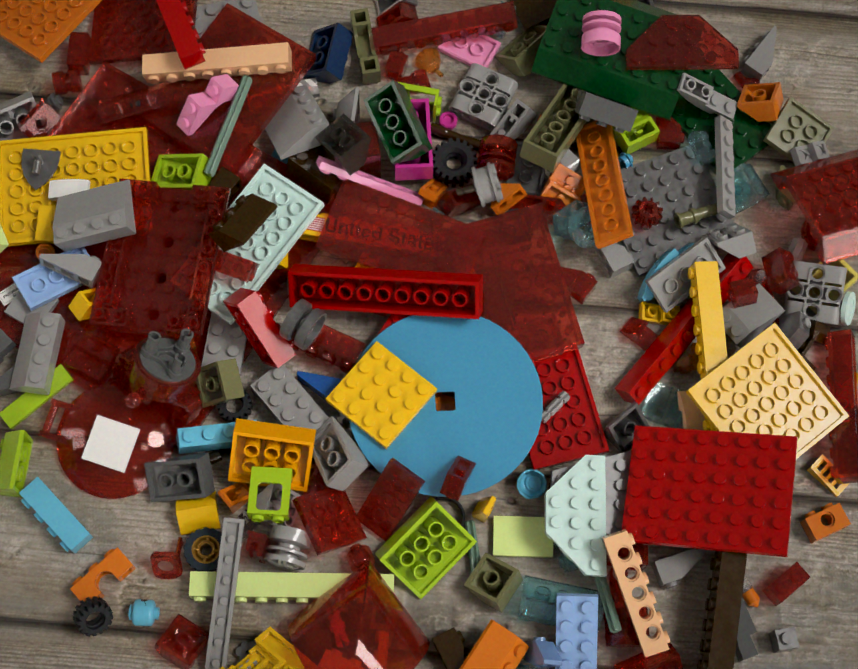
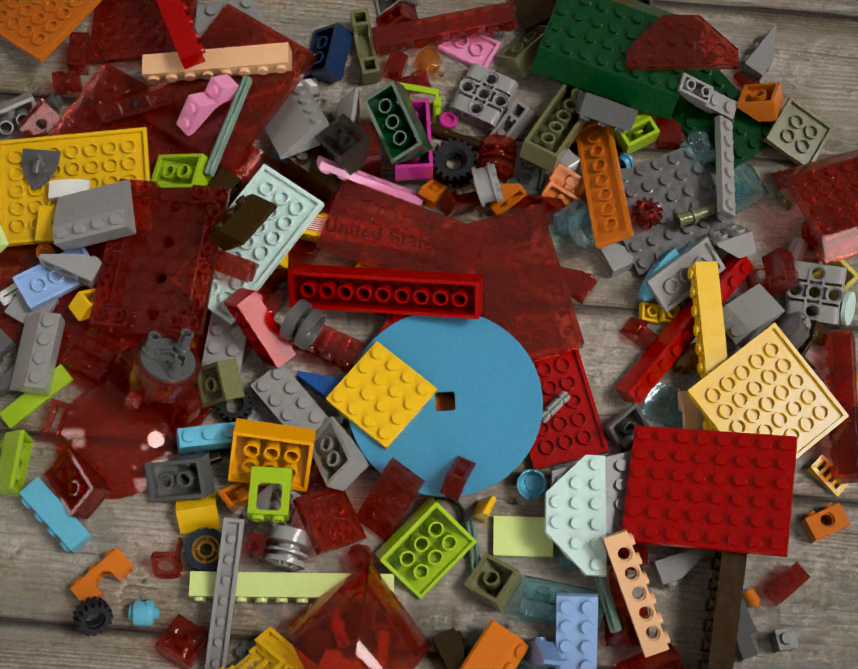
white sticker [82,415,140,473] -> none
bright pink wheel [581,10,622,56] -> none
clear red brick [726,277,758,308] -> none
light grey slope [790,140,830,167] -> none
none -> clear red slope [45,446,111,519]

